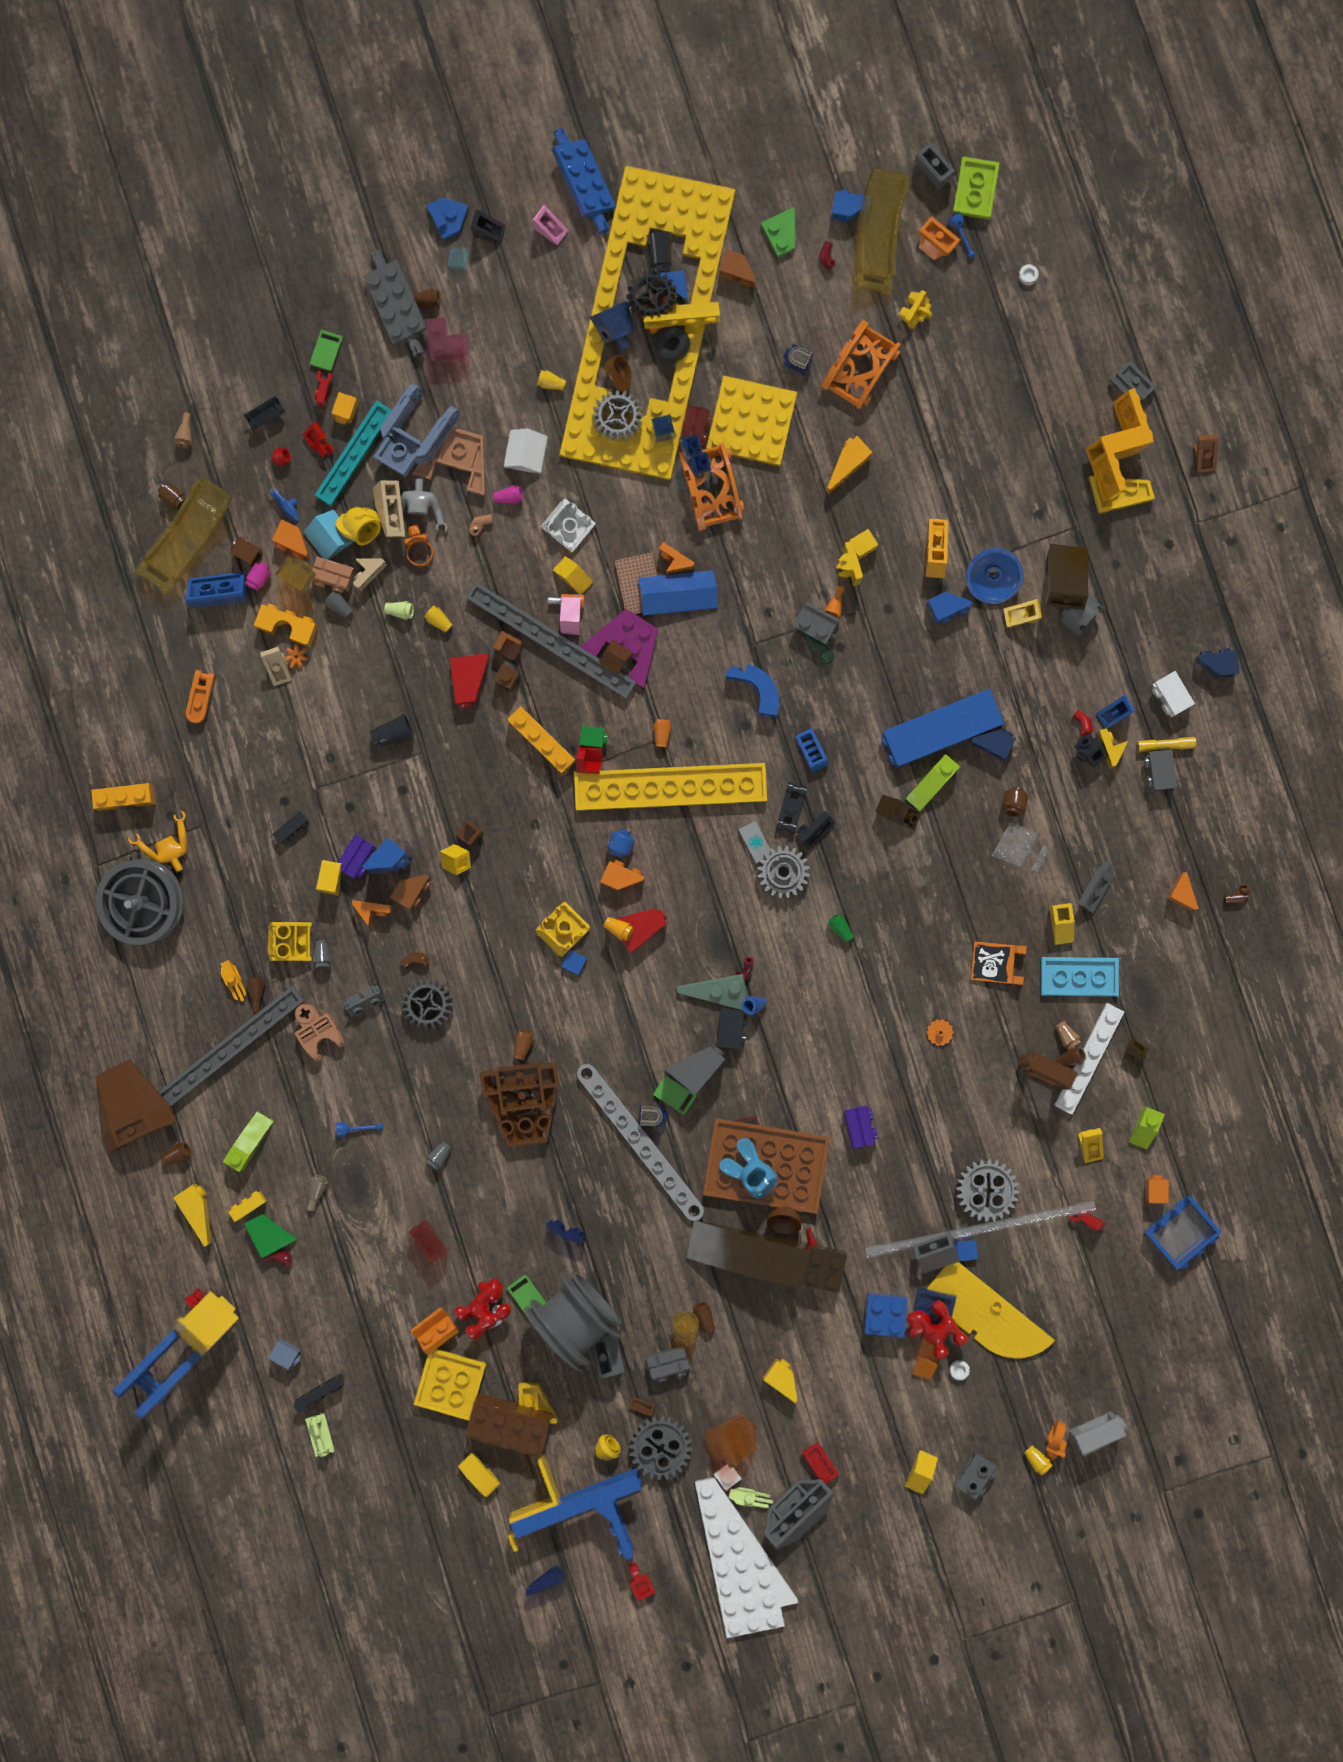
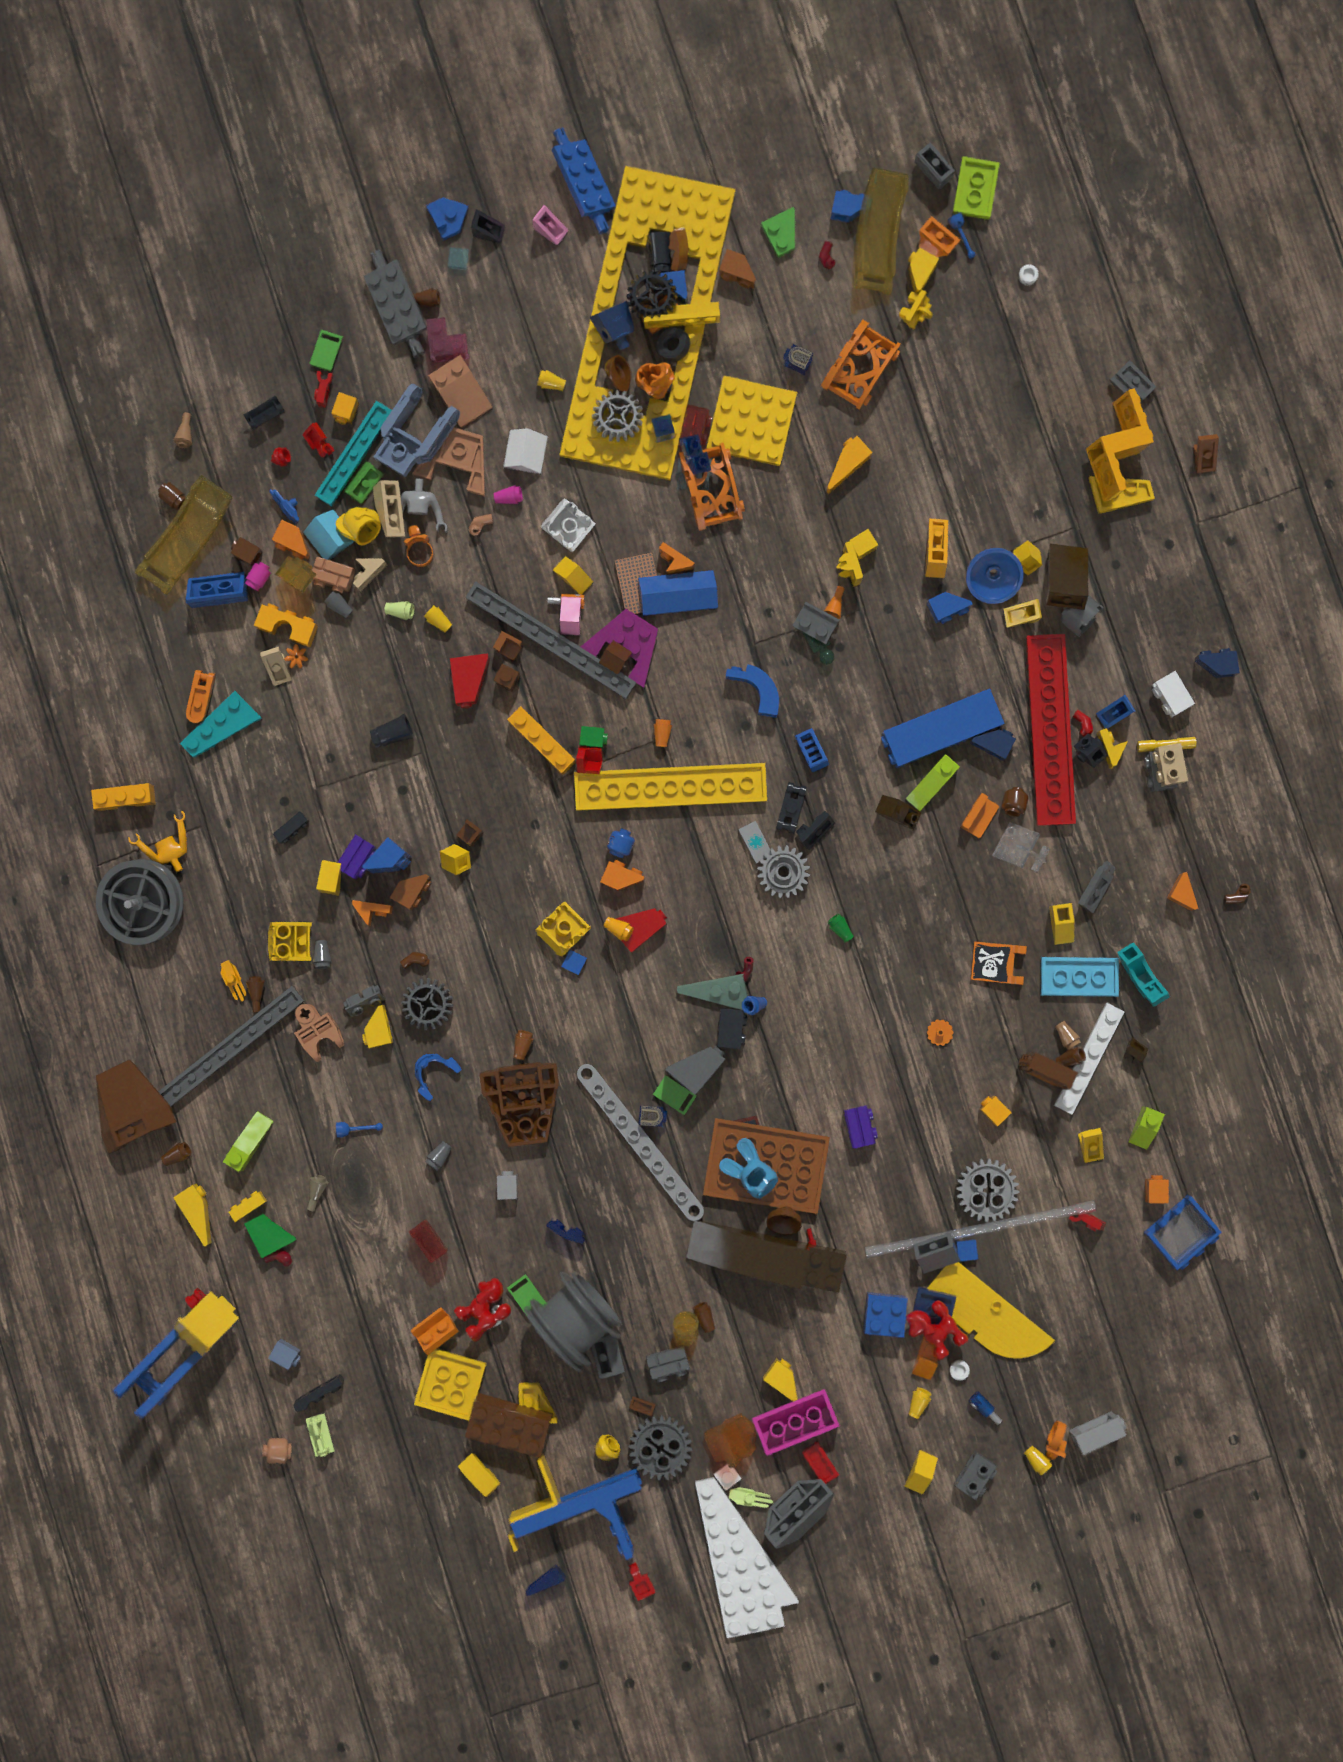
none -> teal wing [180,691,262,758]
none -> nougat head [262,1438,291,1464]
none -> bright green slope [344,462,384,504]
none -> yellow slope [362,1005,394,1048]
none -> blue helmet [415,1054,462,1101]
none -> nougat slope [428,355,493,428]
none -> light grey brick [497,1171,518,1199]
none -> orange head [635,363,675,399]
none -> dark orange slope [669,228,688,271]
none -> dark pink slope [752,1389,839,1455]
none -> yellow slope [908,247,939,293]
none -> yellow cone [908,1387,931,1419]
none -> orange panel [960,793,999,838]
none -> clear blue piece [968,1391,1002,1425]
none -> light orange brick [980,1096,1012,1126]
none -> yellow panel [1013,540,1042,575]
none -> red plate [1026,634,1076,826]
none -> teal arch [1117,942,1170,1007]
none -> tan brick [1153,743,1188,787]

